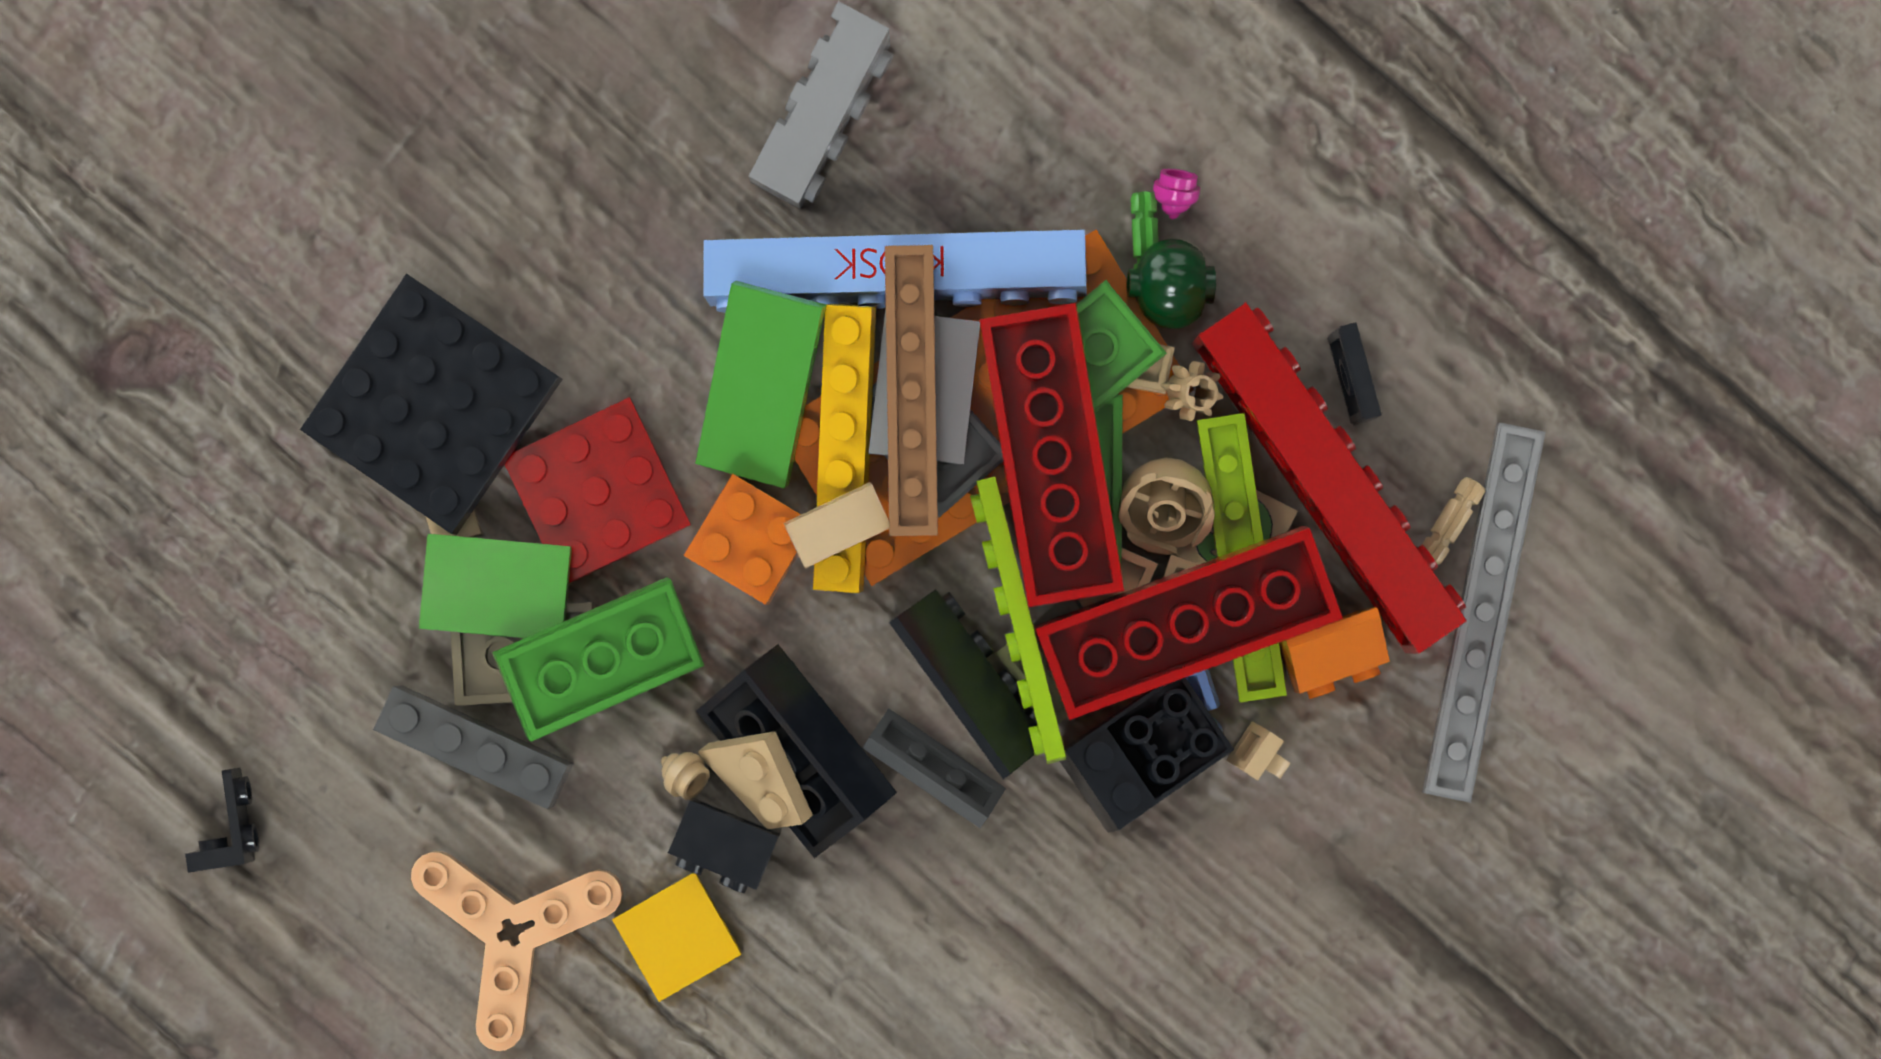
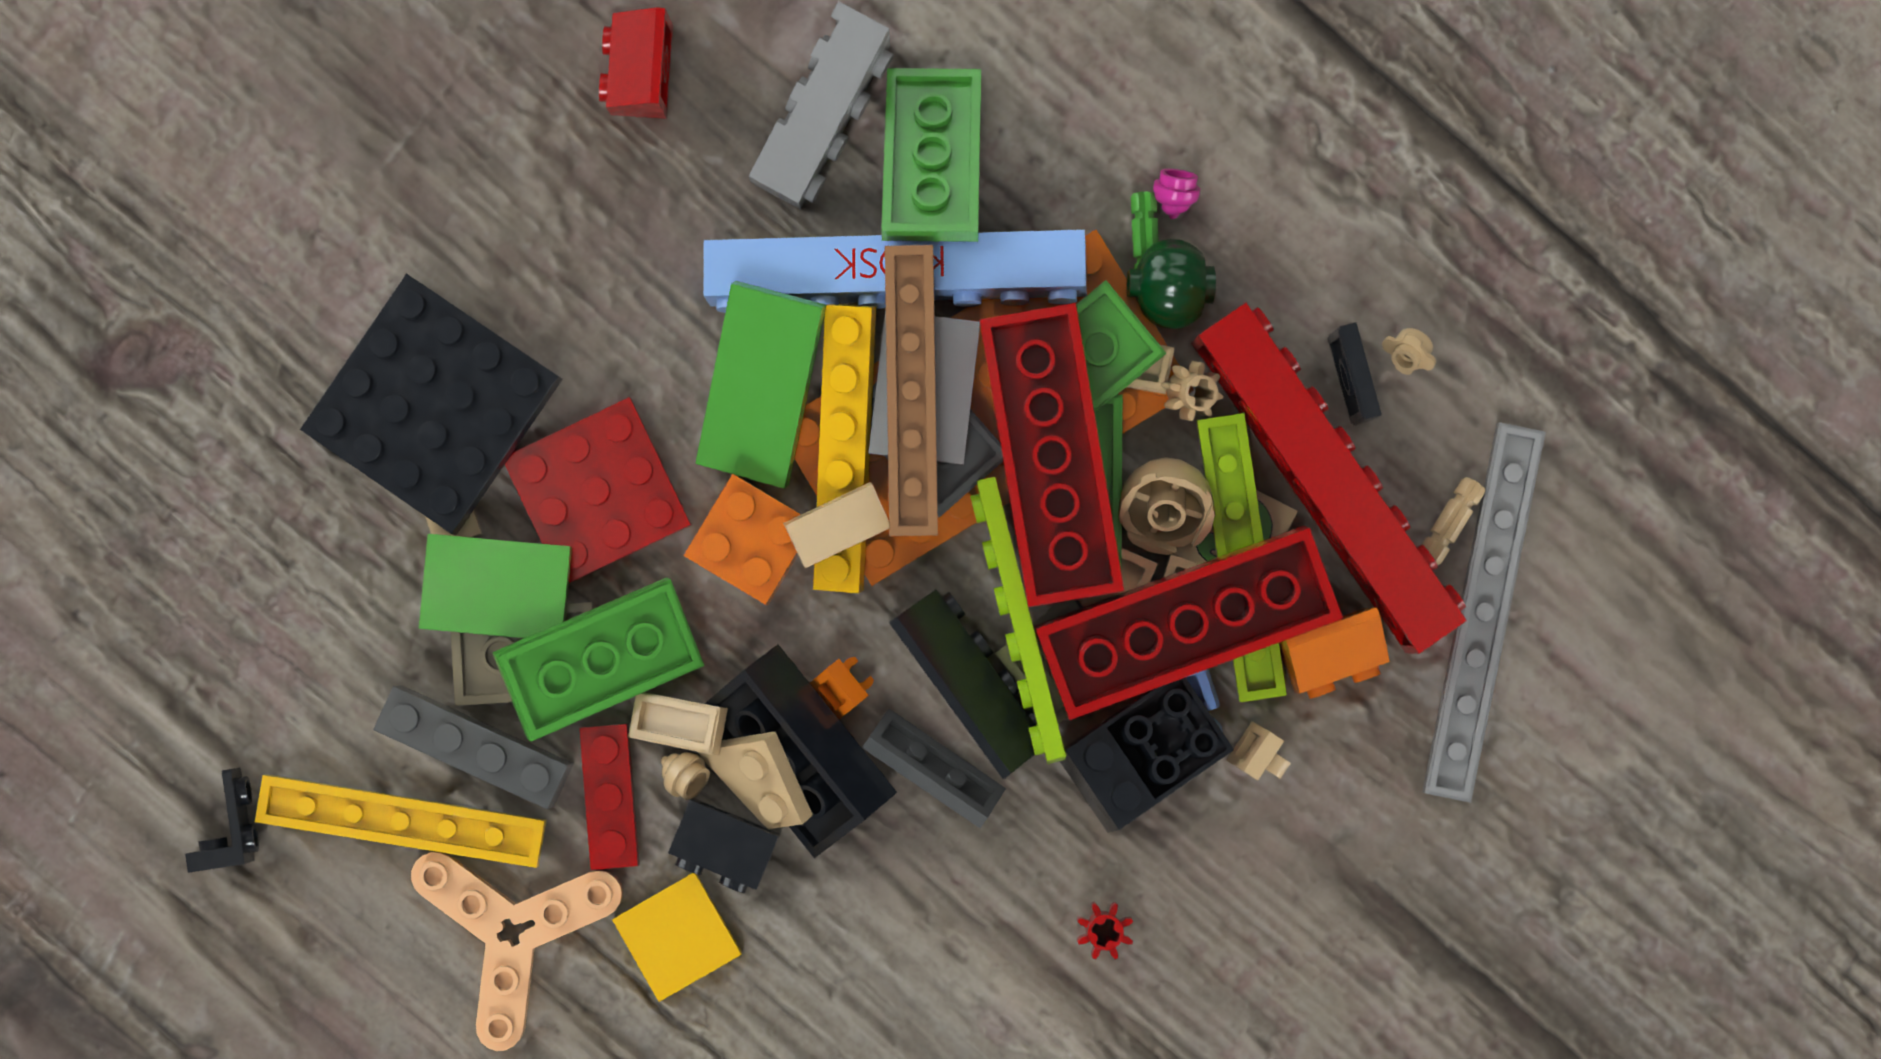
none -> yellow plate [255,774,546,868]
none -> red plate [579,724,640,870]
none -> red slope [599,7,673,119]
none -> tan tile [628,692,728,755]
none -> orange tile [810,657,874,719]
none -> bright green plate [881,68,982,242]
none -> red gear [1076,902,1133,960]
none -> tan plate [1382,328,1436,375]

